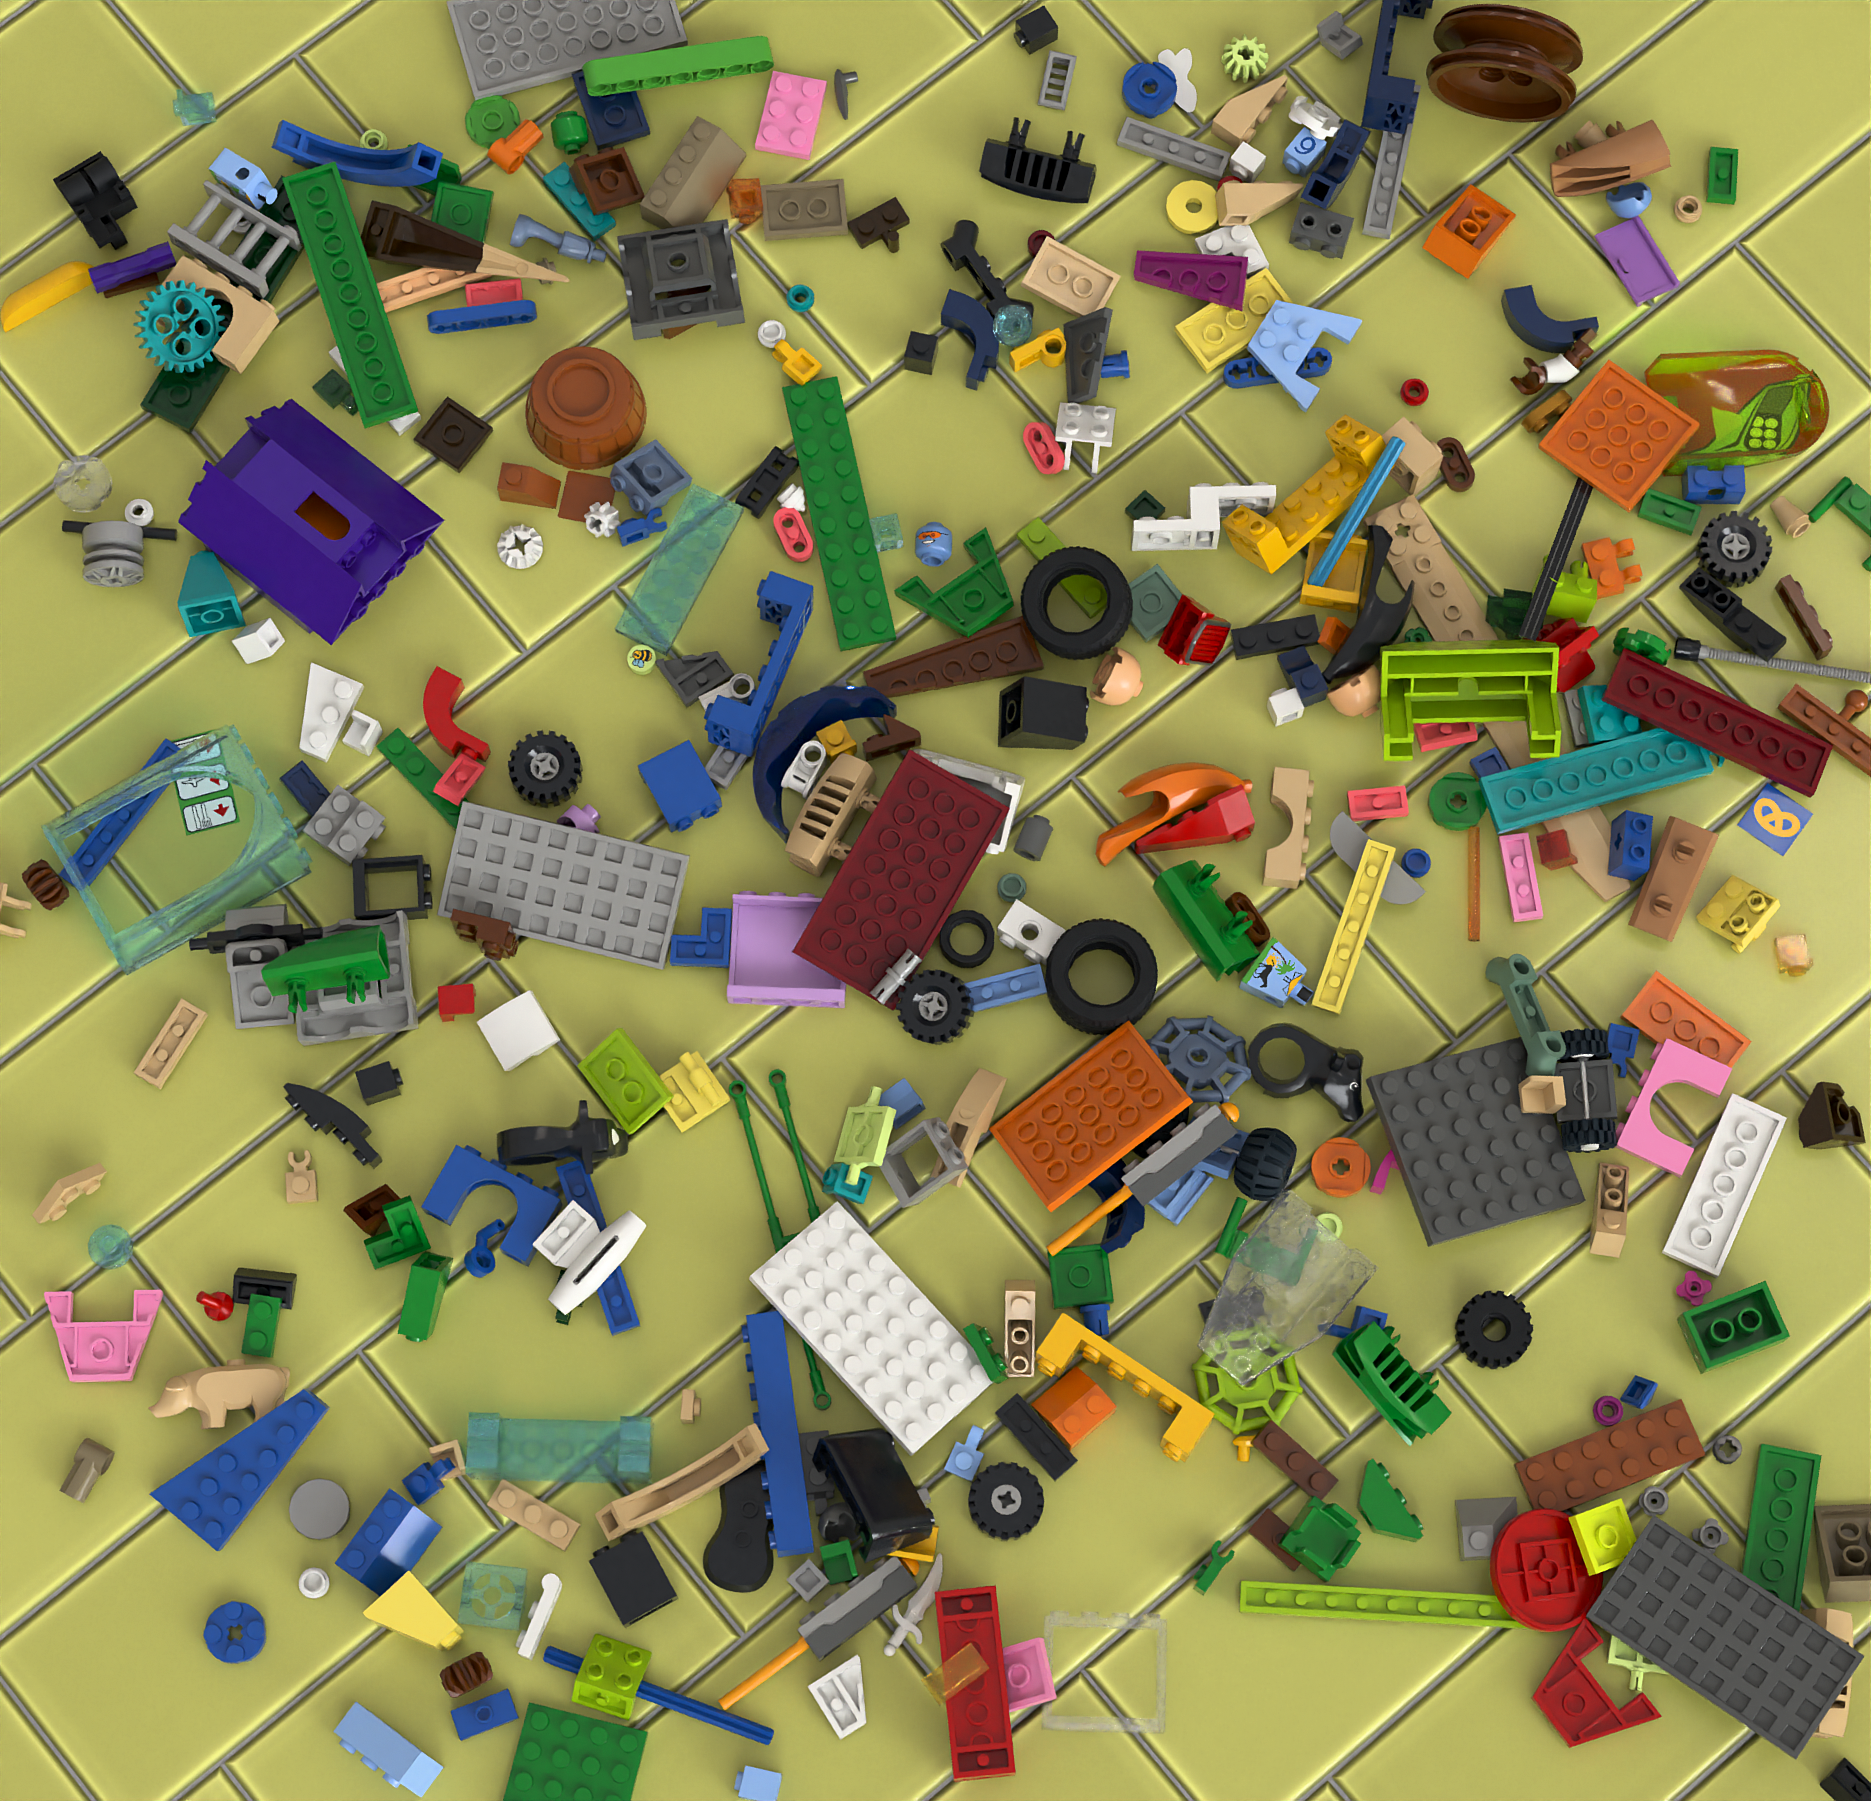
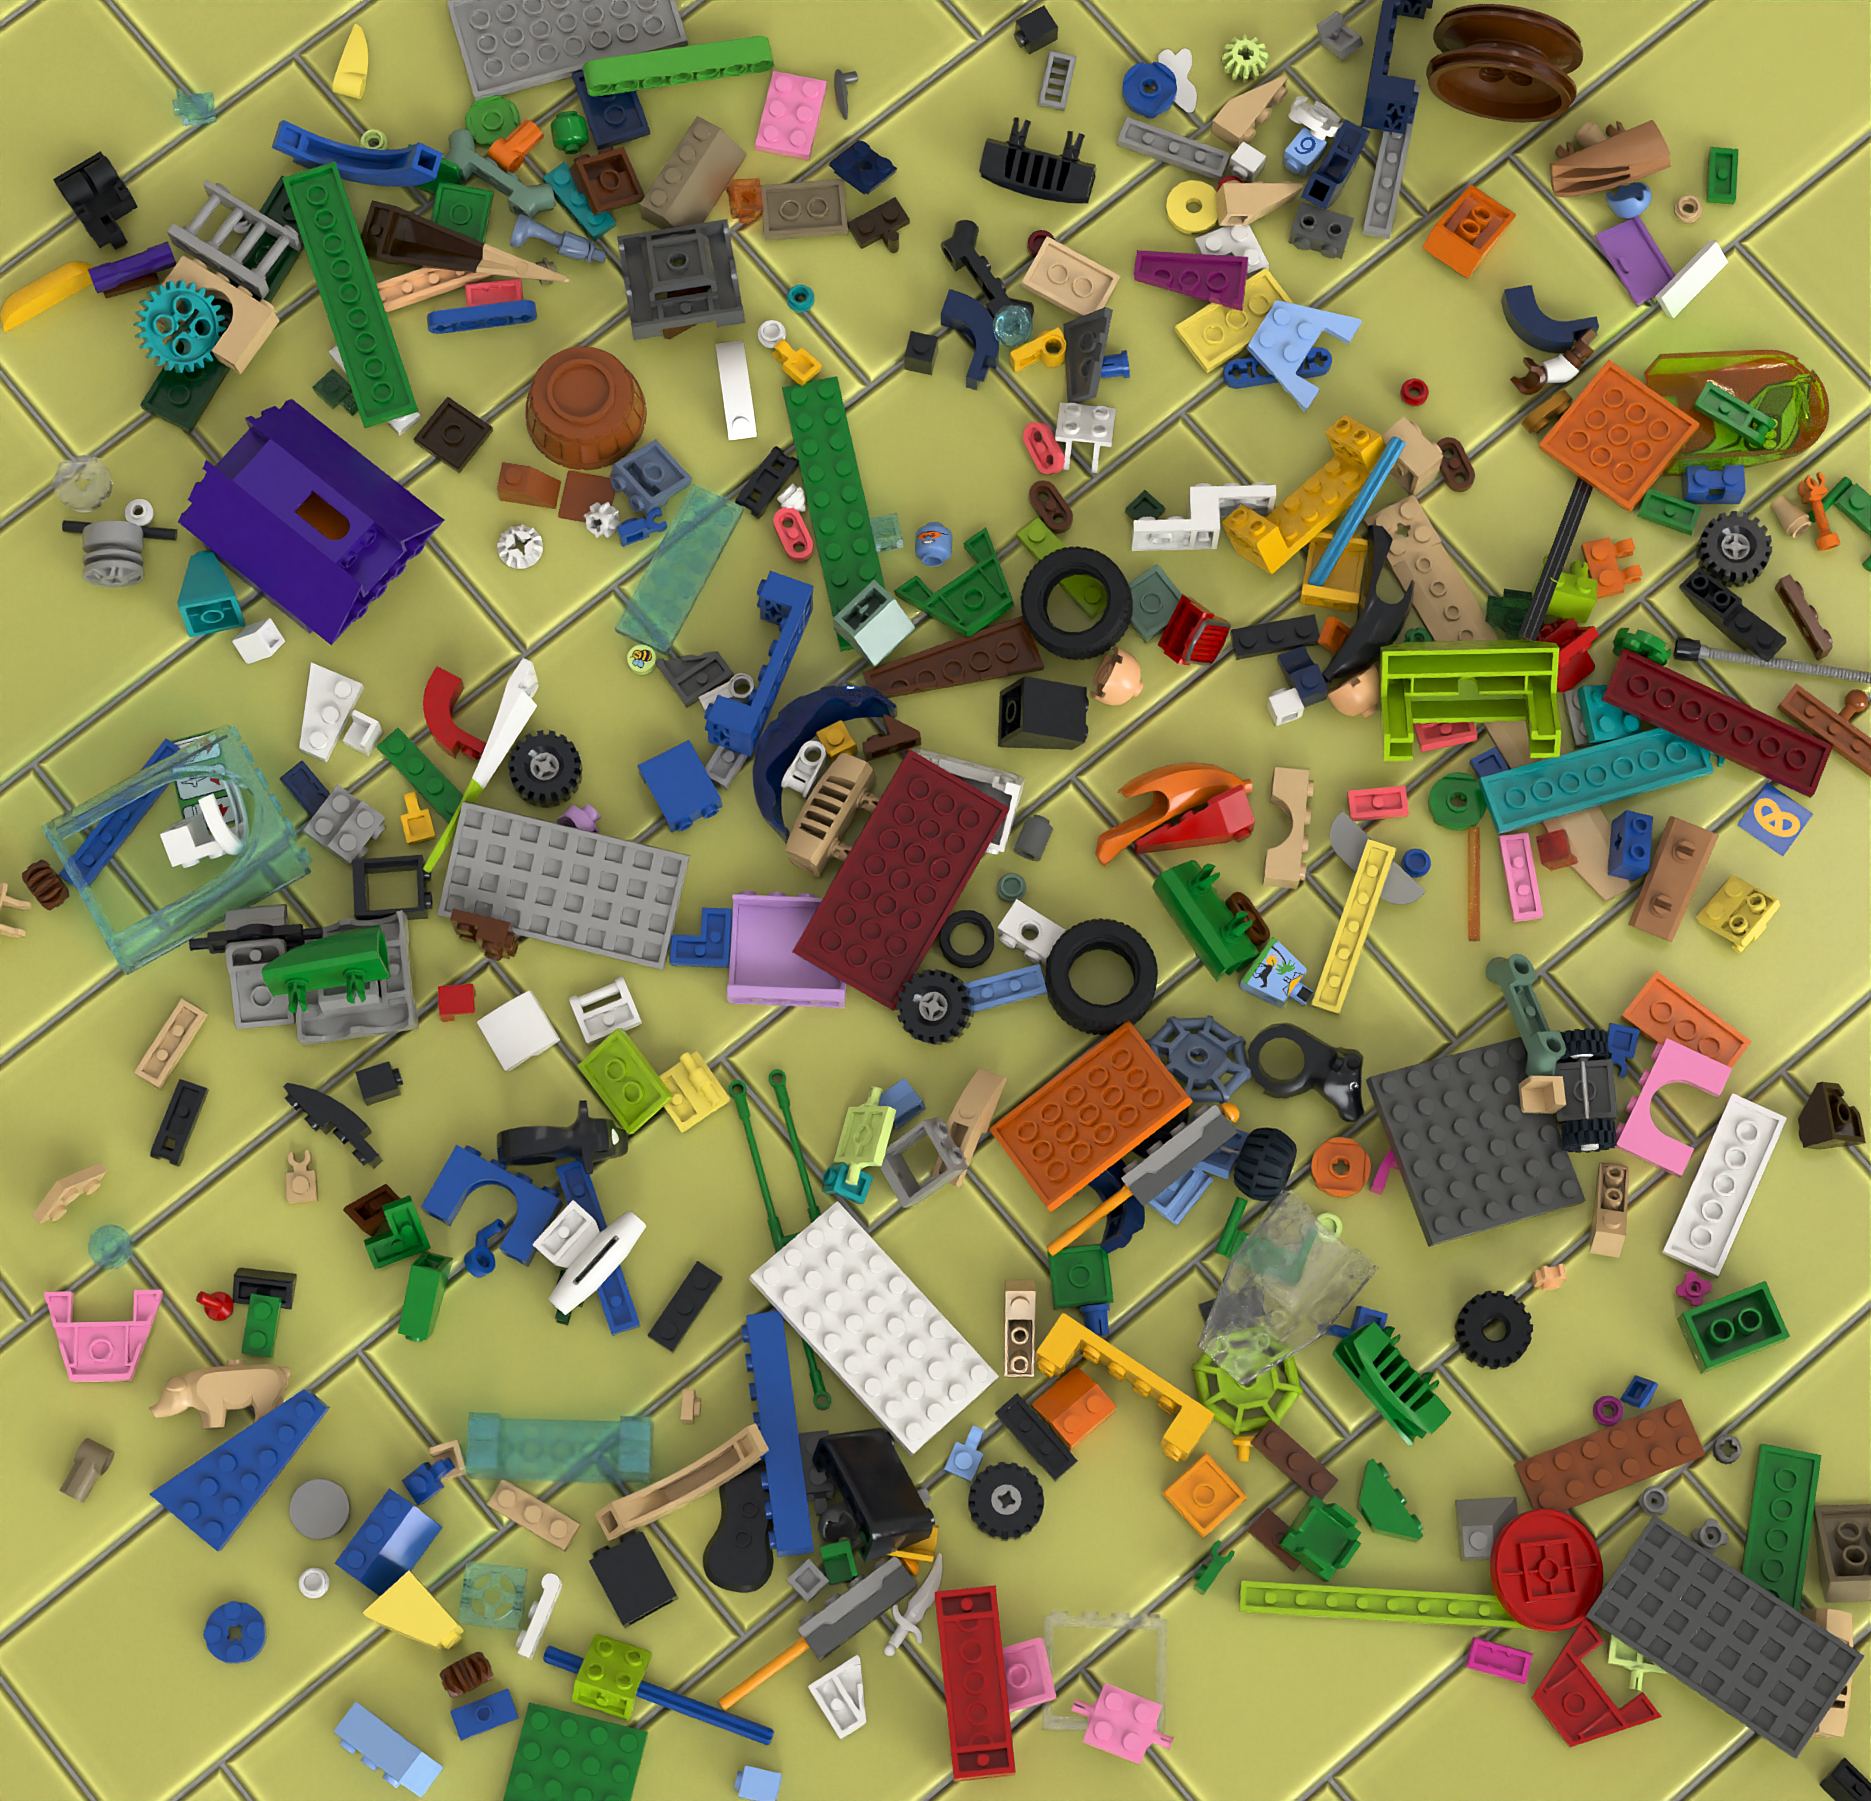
light blue torso [209,148,278,210] -> none
coral plate [433,753,486,806] -> none
light grey pin [869,948,922,1005] -> none
clear yellow plate [921,1643,989,1706] -> none
green plate [963,1323,1008,1384] -> none
neon yellow plate [1568,1498,1637,1576] -> none
clear yellow bracket [1774,934,1814,977] -> none
none -> black plate [150,1079,209,1166]
none -> white piece [160,776,249,868]
none -> light yellow piece [333,24,368,99]
none -> yellow plate [400,791,436,846]
none -> white plate [423,658,539,873]
none -> sand green plate [444,129,556,219]
none -> white plate [568,976,642,1046]
none -> black plate [648,1261,723,1353]
none -> white arch [715,340,757,440]
none -> dark blue piece [829,140,897,195]
none -> sand green slope [833,580,915,668]
none -> reddish brown plate [1029,480,1073,534]
none -> bright pink plate [1071,1683,1174,1765]
none -> light orange plate [1162,1452,1248,1539]
none -> dark pink plate [1465,1637,1533,1684]
none -> light nougat plate [1531,1264,1567,1291]
none -> white tile [1655,240,1728,319]
none -> green plate [1692,381,1776,448]
none -> orange bar [1797,472,1841,551]

